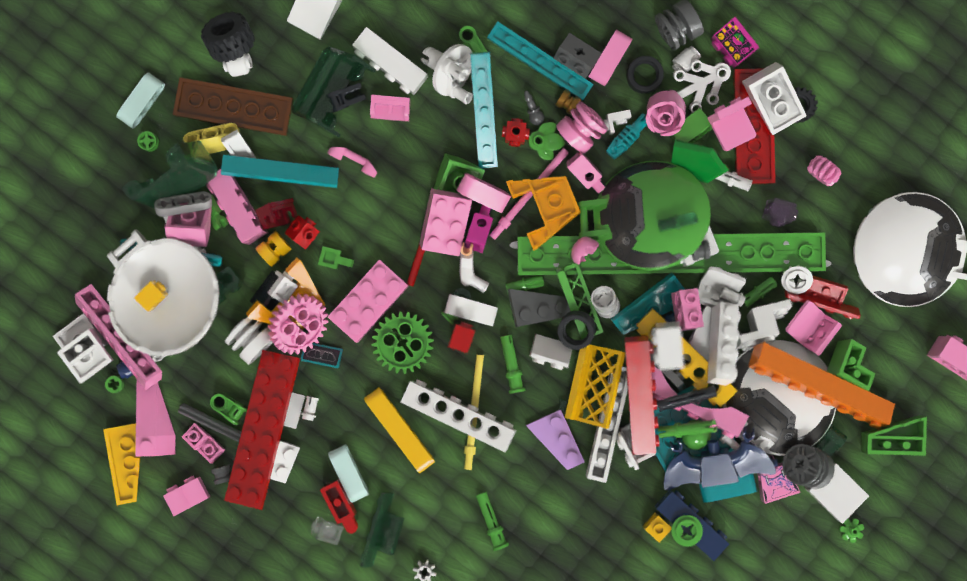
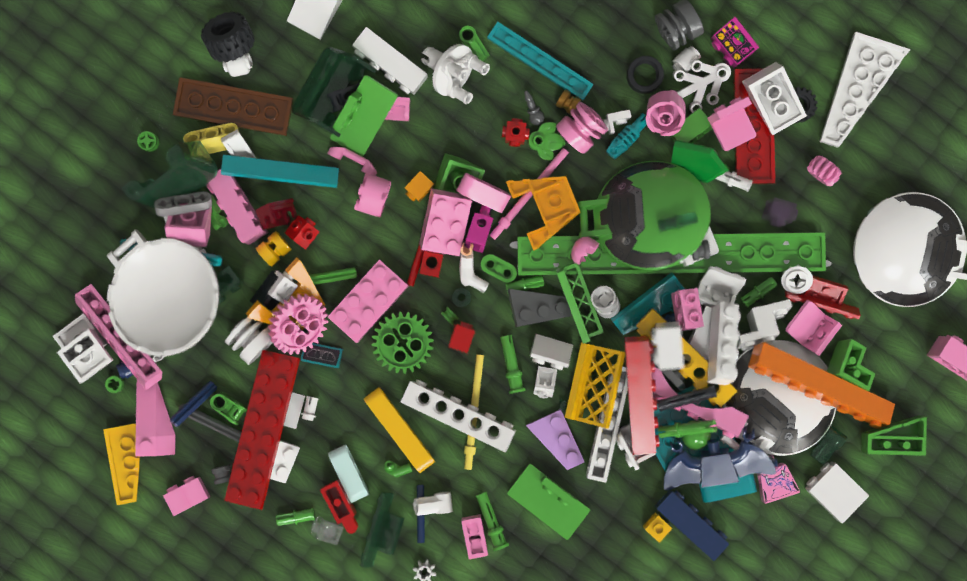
light aqua beam [116,72,165,129] -> none
yellow brick [134,280,168,312] -> none
bright pink slope [182,423,226,464] -> none
bright green plate [318,246,354,270] -> none
white beam [444,294,498,326] -> none
tile [470,52,498,168] -> none
dark grey brick [553,33,602,79] -> none
black tyre [558,310,596,350] -> none
bright pink torso [566,151,607,193] -> none
bright pink beam [589,29,633,86] -> none
bright green gear [671,515,703,547] -> none
white pin [719,287,746,307] -> none
dark grey wheel [782,444,835,489] -> none
bright green plant [839,518,864,543] -> none
none -> dark blue axle [170,381,217,427]
none -> bright green axle [276,508,315,526]
none -> bright green axle [309,267,357,285]
none -> bright green bracket [330,75,398,157]
none -> bright pink brick [354,173,391,217]
none -> bright green arm [384,460,413,477]
none -> light orange brick [405,171,435,202]
none -> white piece [413,492,453,516]
none -> dark blue bar [417,484,425,543]
none -> red brick [420,251,444,278]
none -> bright pink brick [461,514,488,559]
none -> bright green plate [481,254,517,283]
none -> bright green bracket [507,464,590,540]
none -> white bracket [533,366,557,398]
none -> white wing [819,32,910,147]

